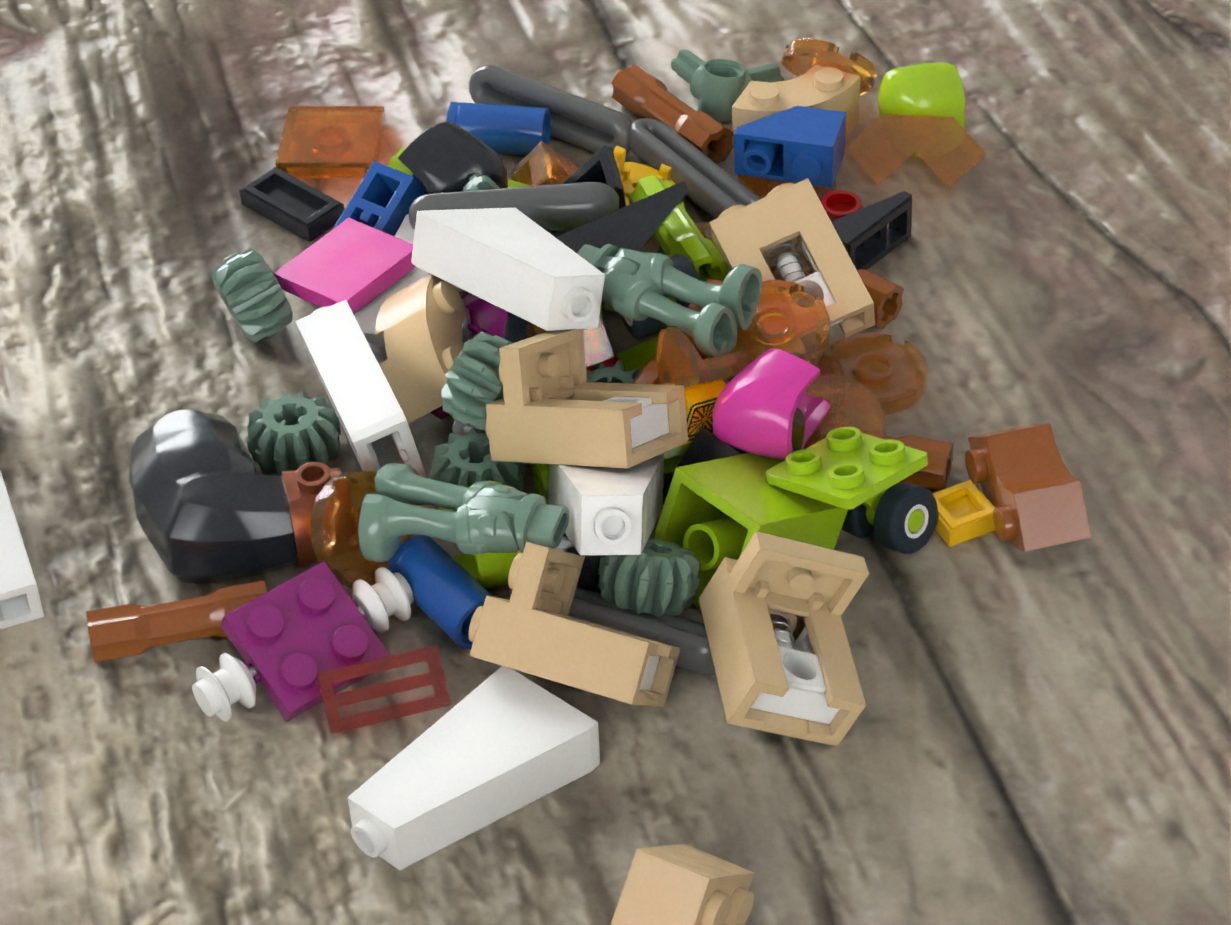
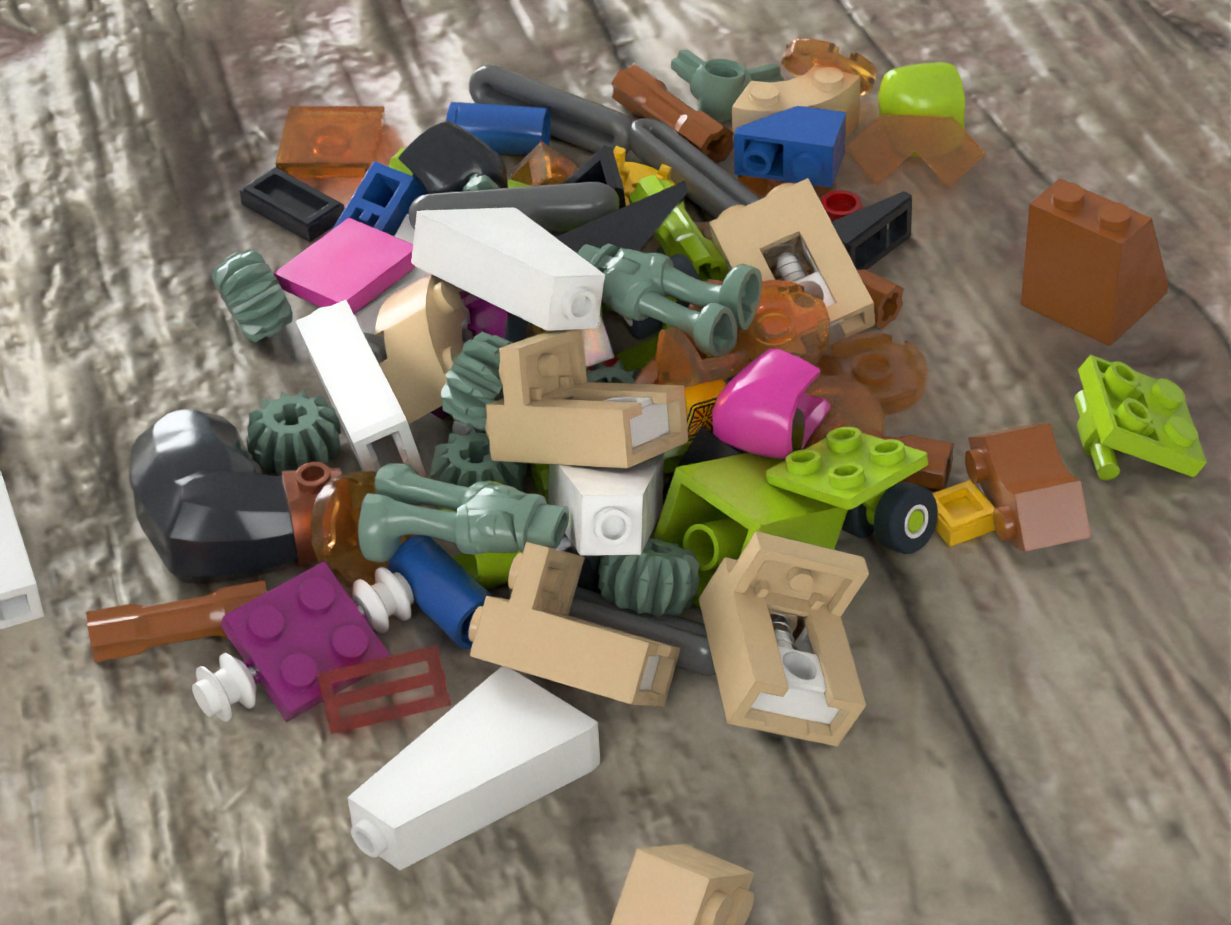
none -> dark orange slope [1021,178,1168,346]
none -> lime plate [1074,354,1207,481]

